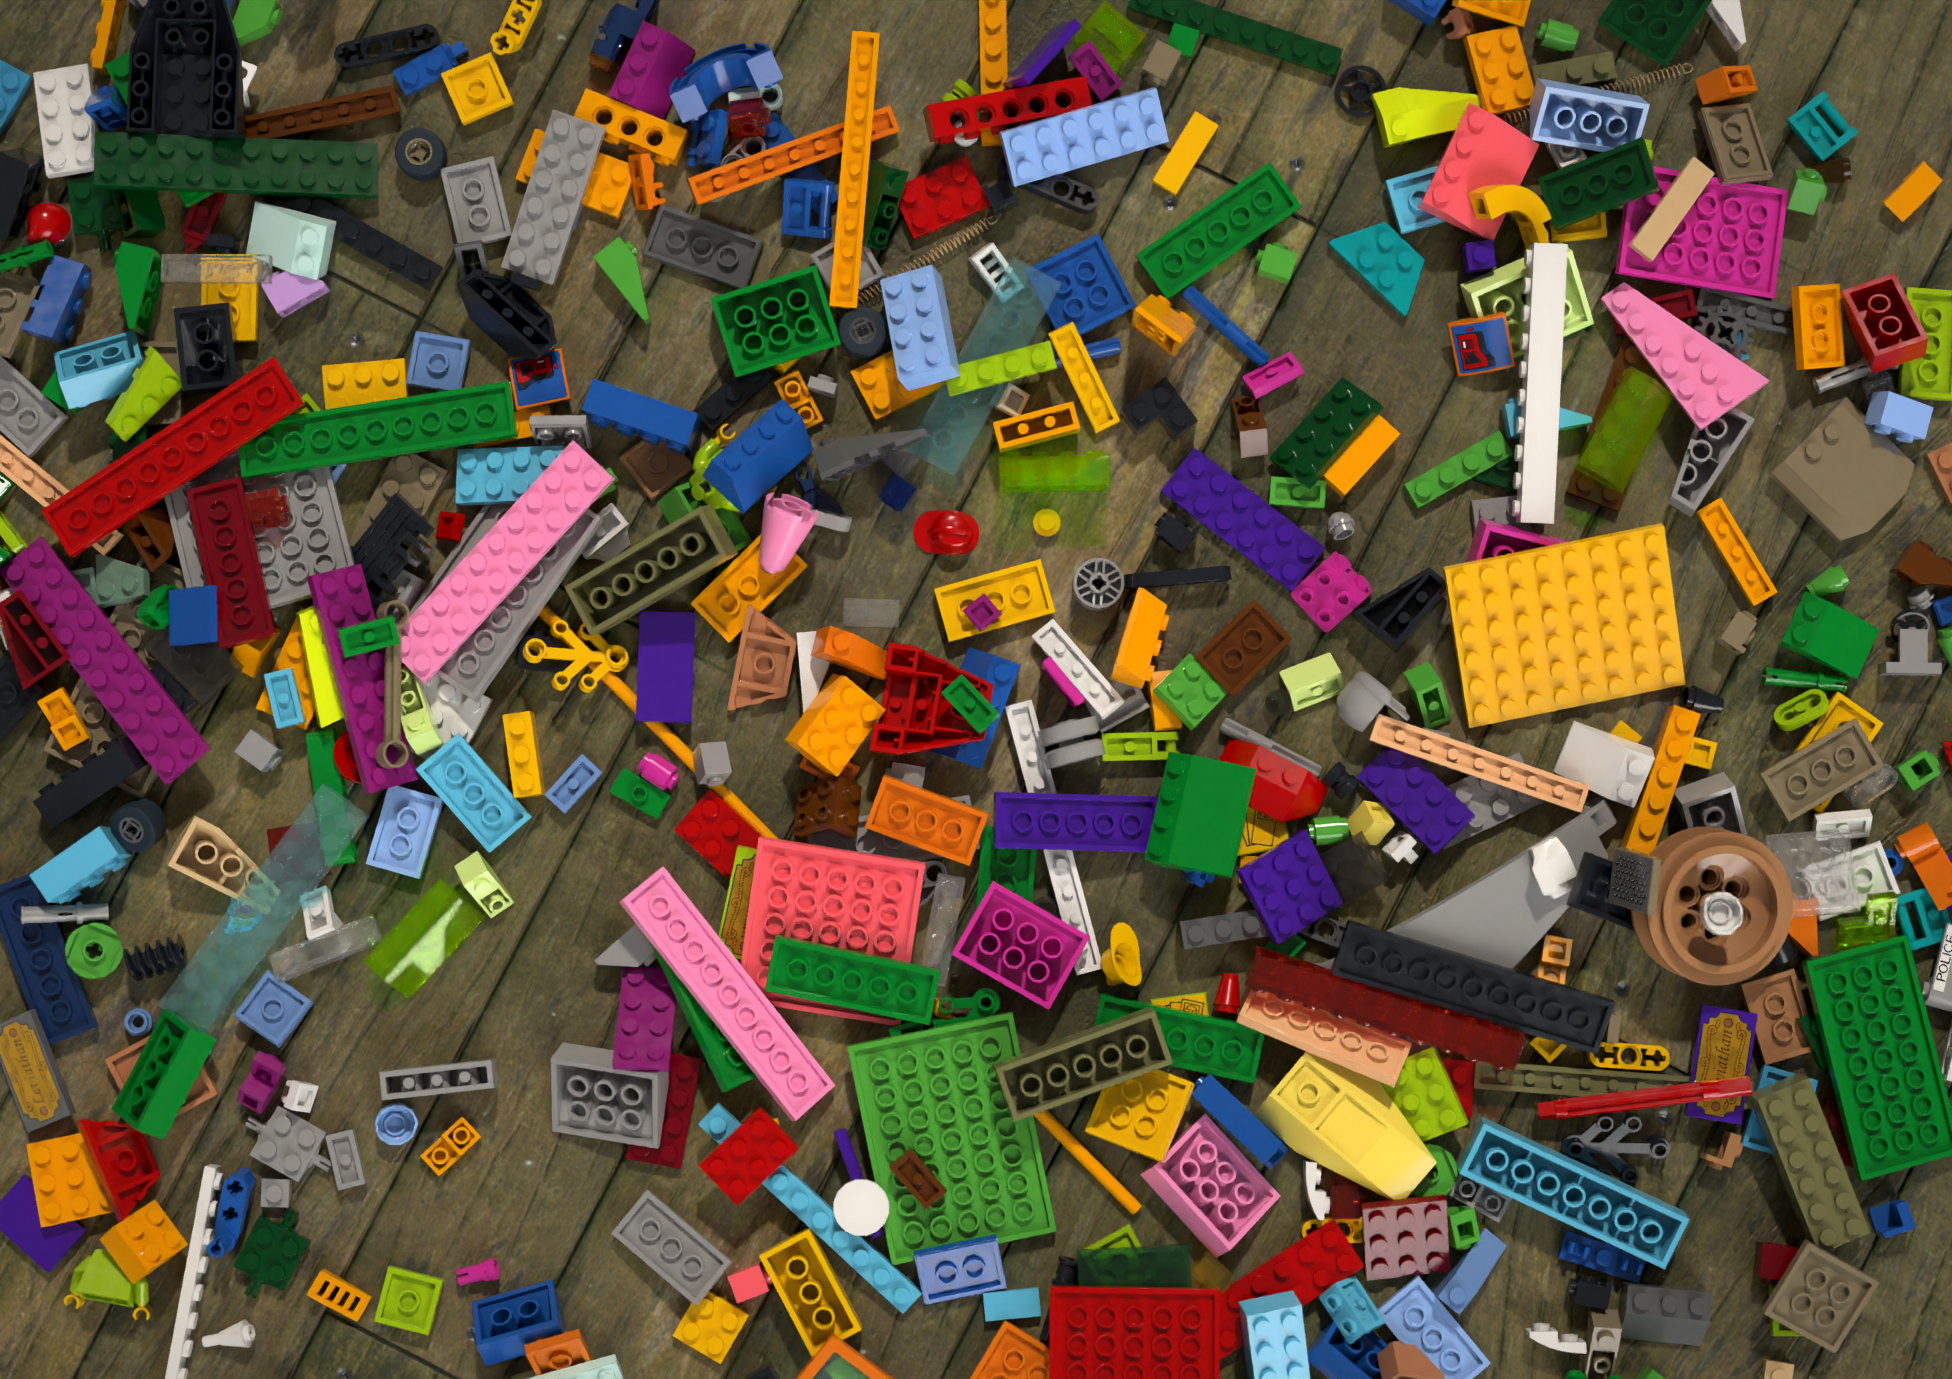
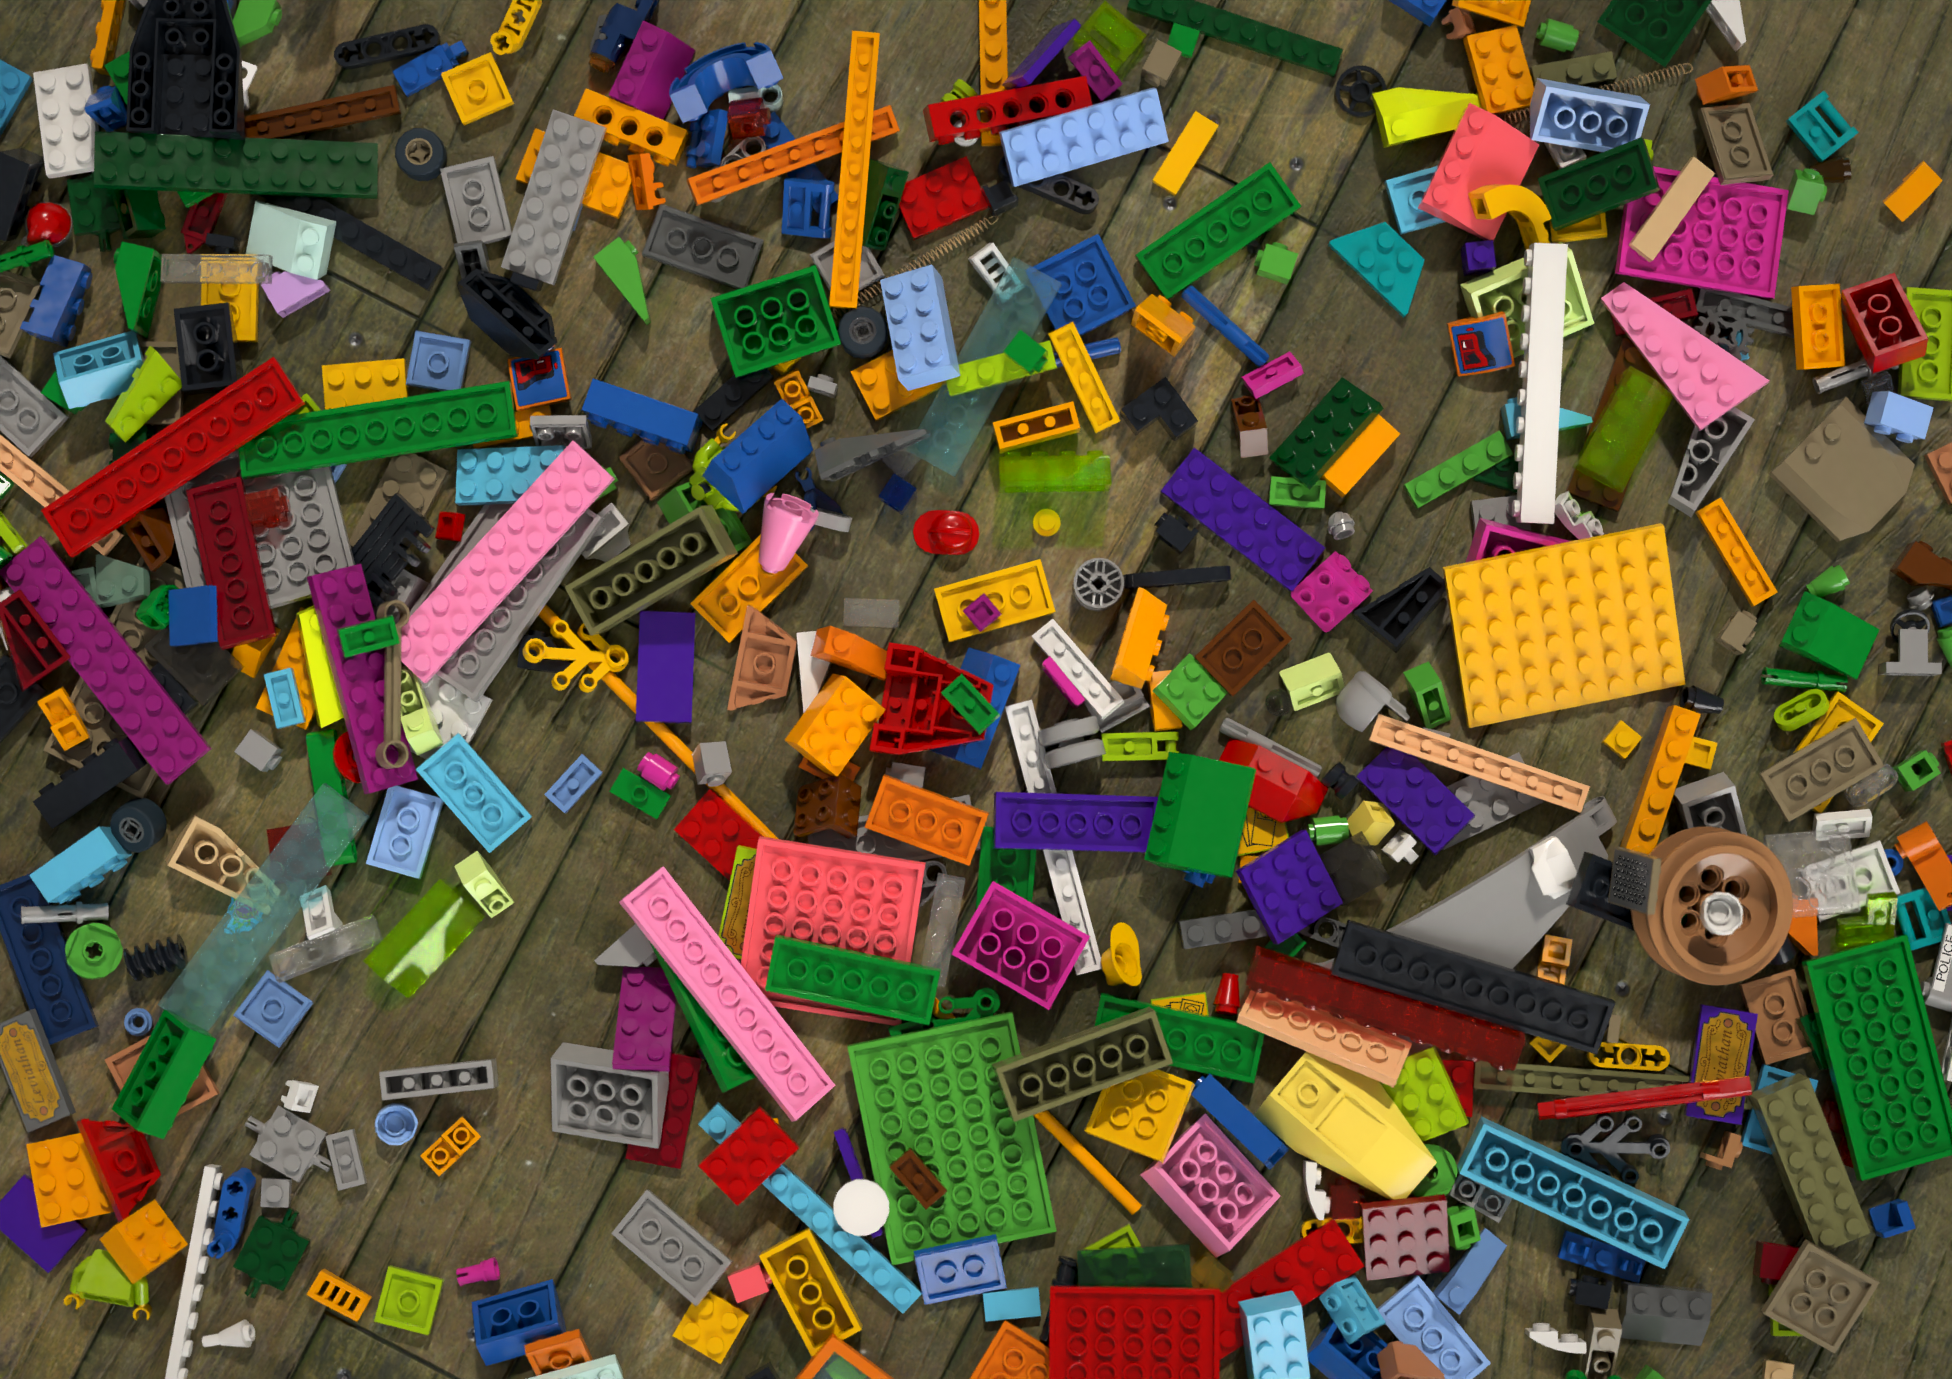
magenta brick [237,1051,287,1114] -> none
yellow brick [502,711,546,799] -> none
white slope [989,382,1030,417] -> none
white slope [1553,721,1655,808] -> none
none -> green brick [1003,329,1048,375]
none -> white slope [1555,491,1604,540]

